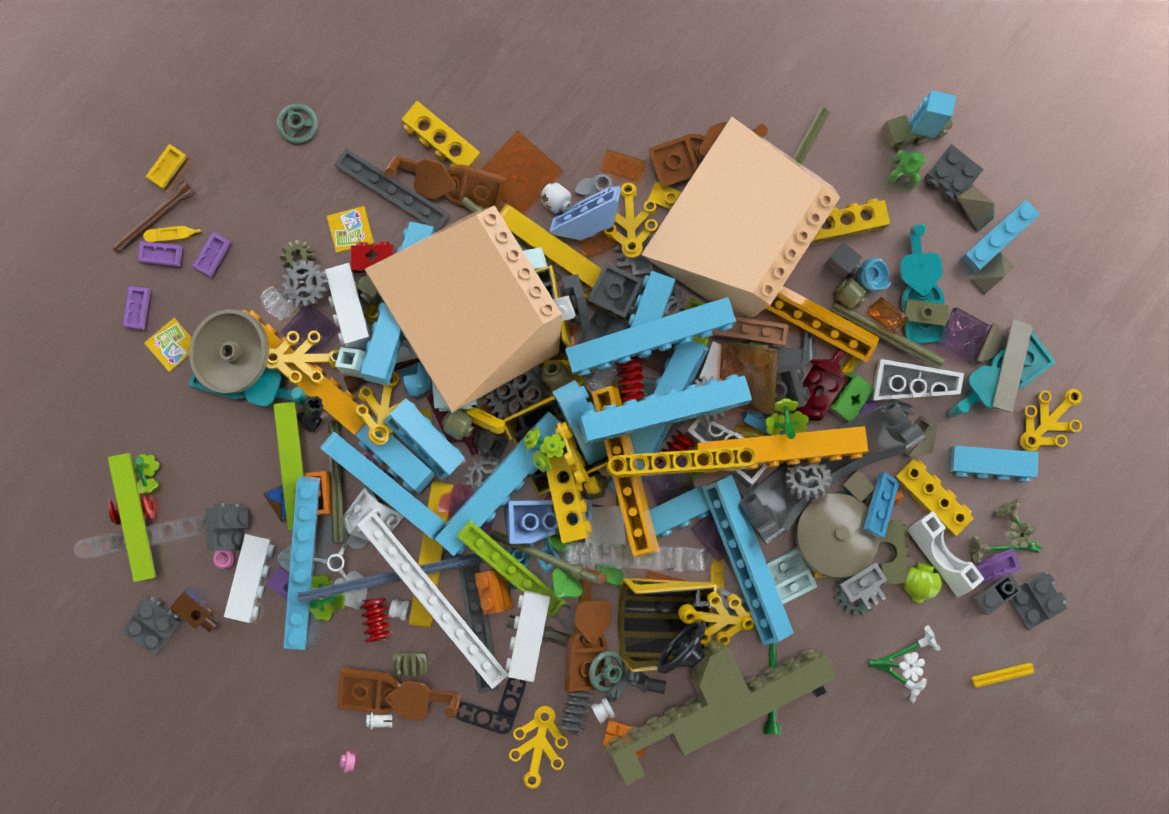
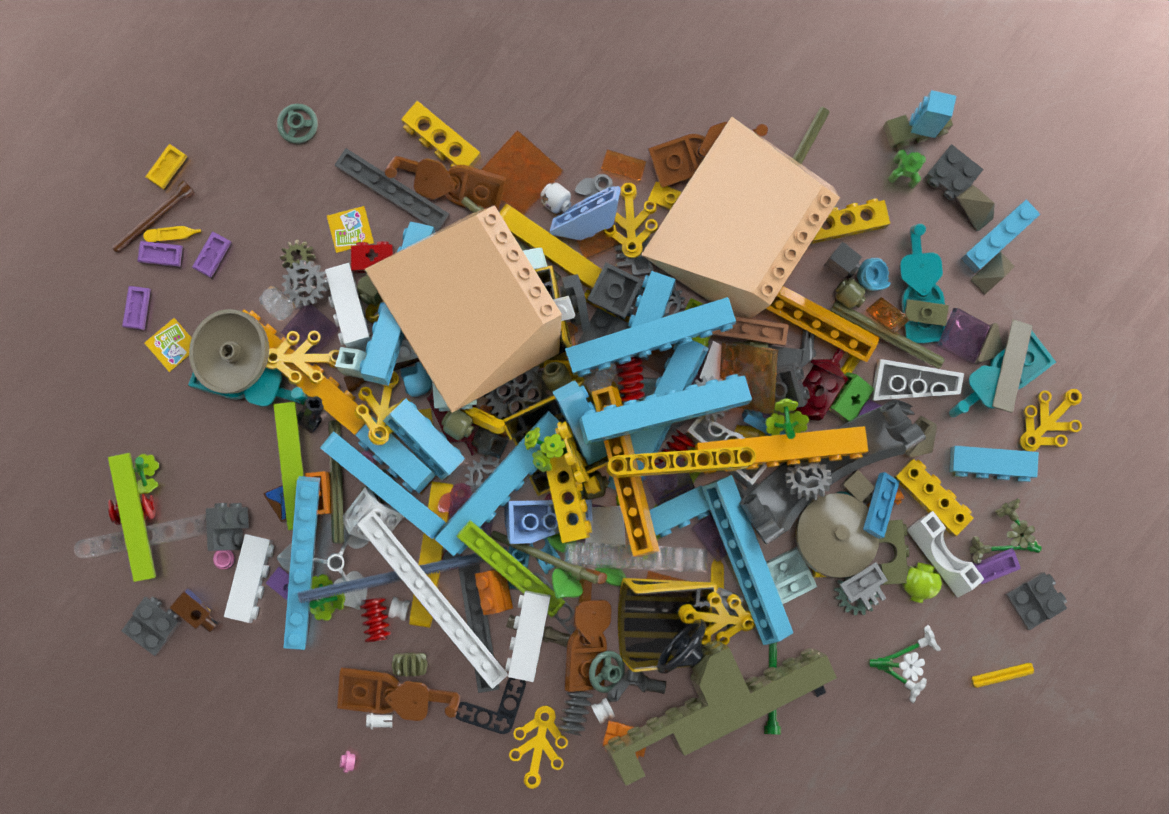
dark grey slope [970,573,1023,615] -> none

